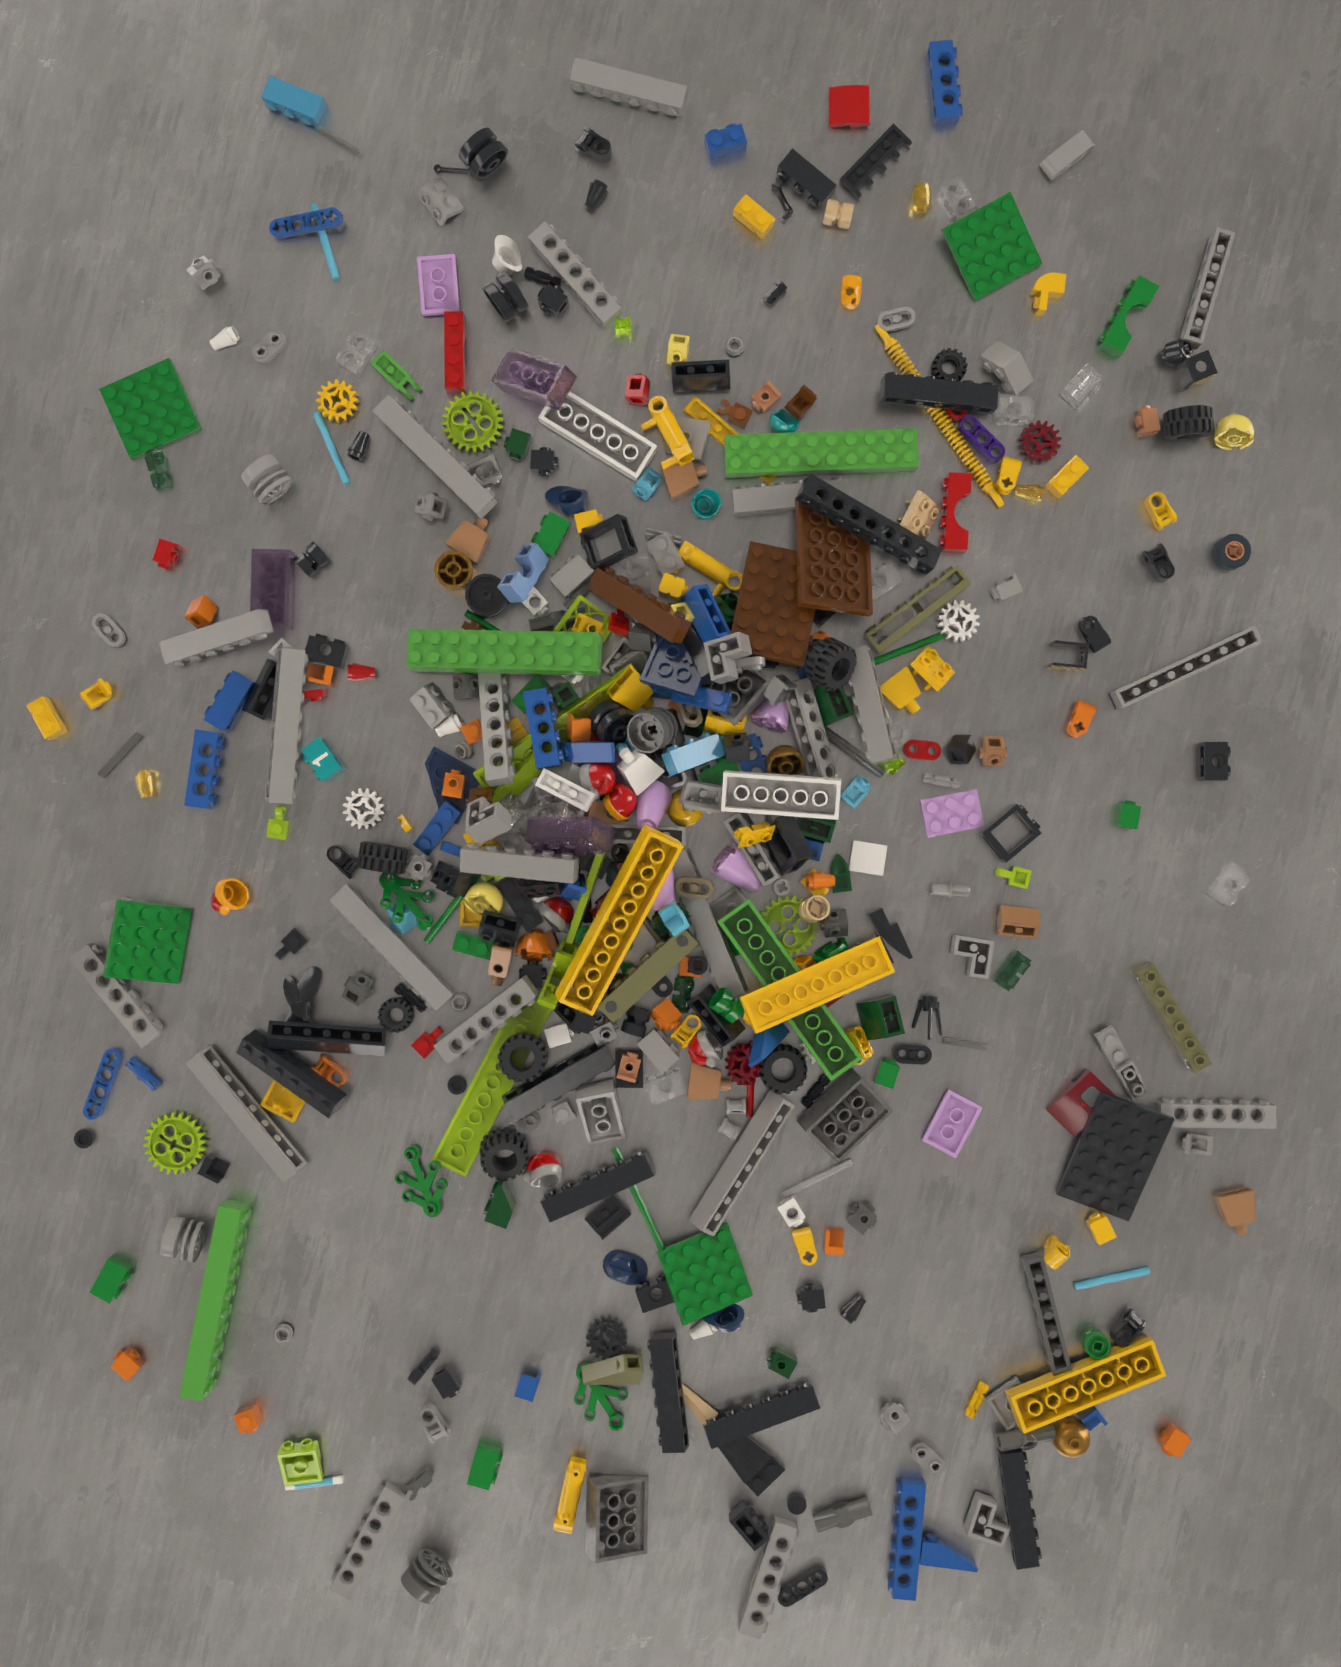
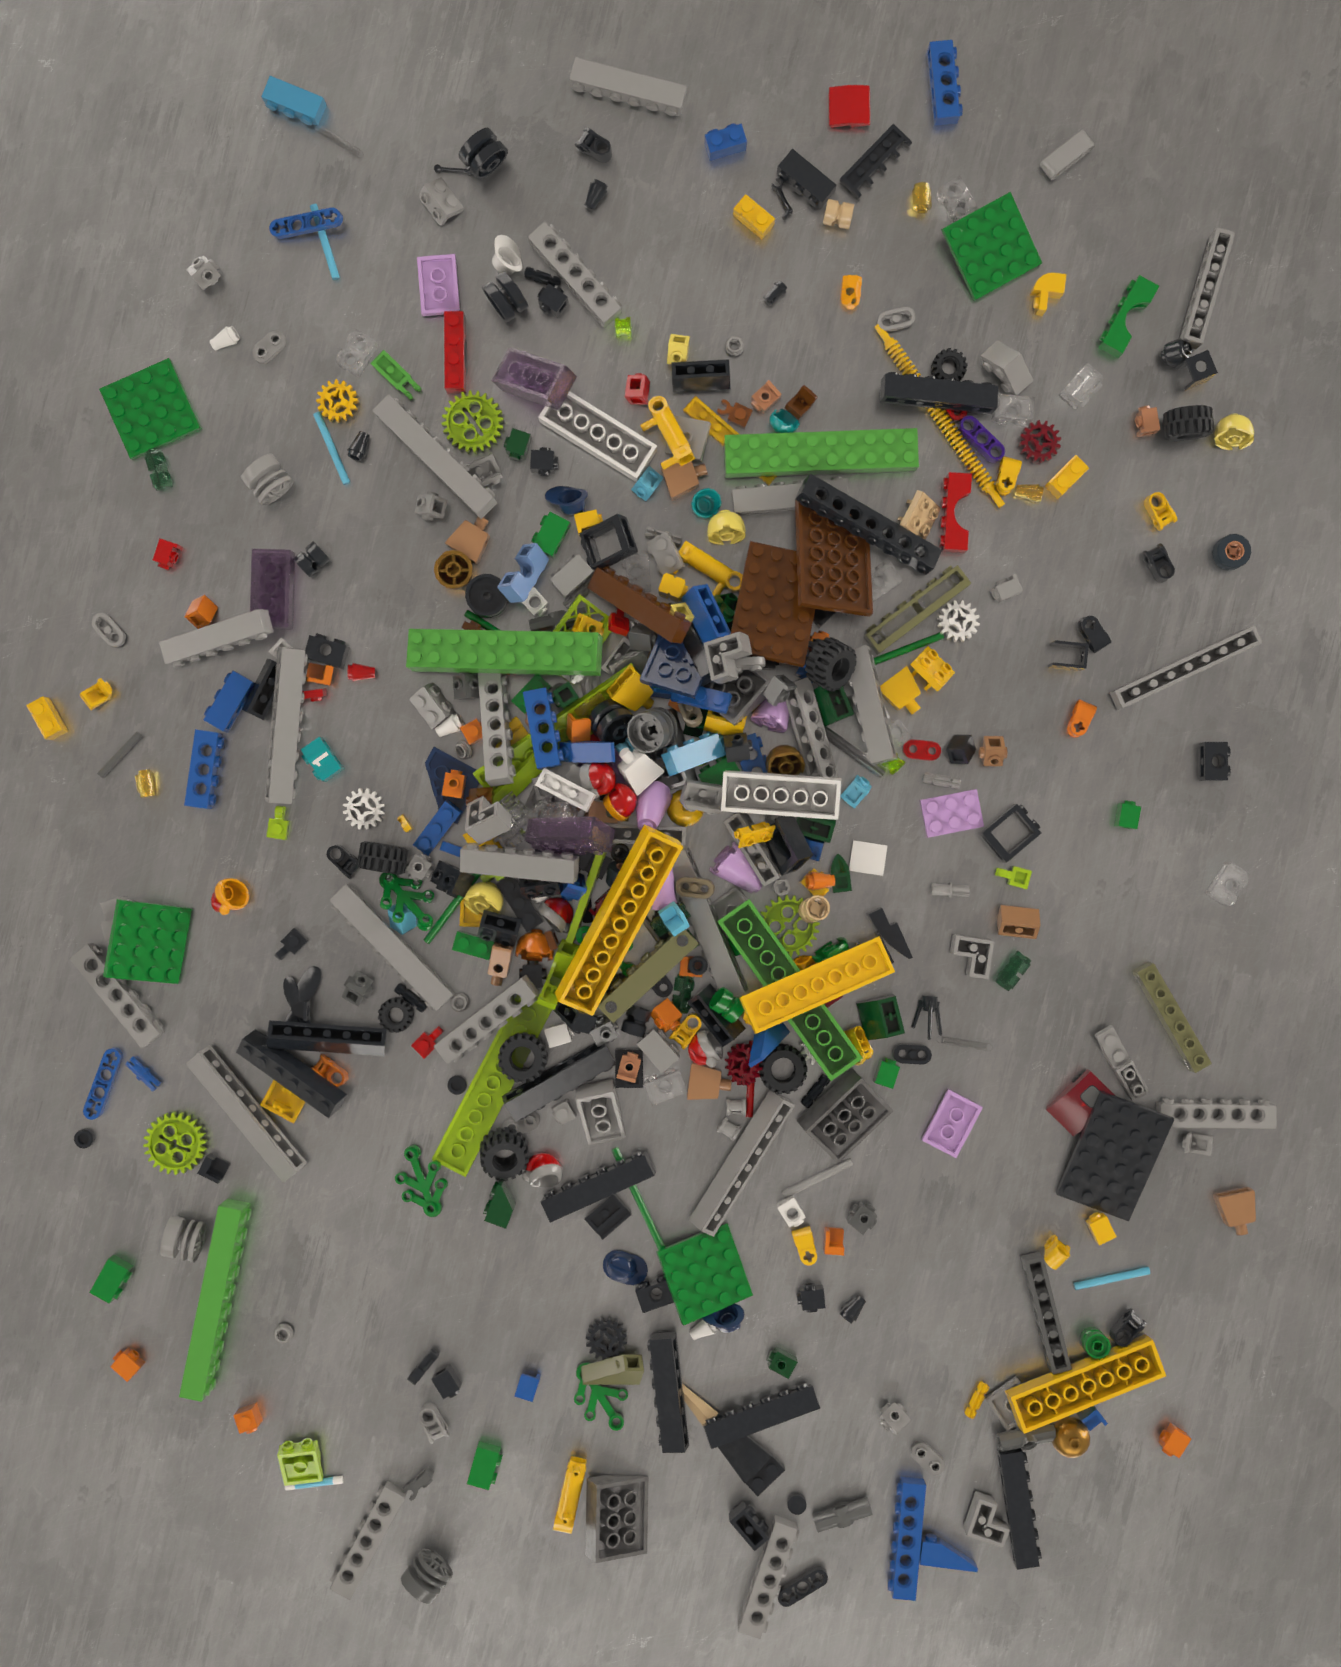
dark grey brick [819,909,848,938] -> none
none -> light yellow cylinder [707,510,746,545]

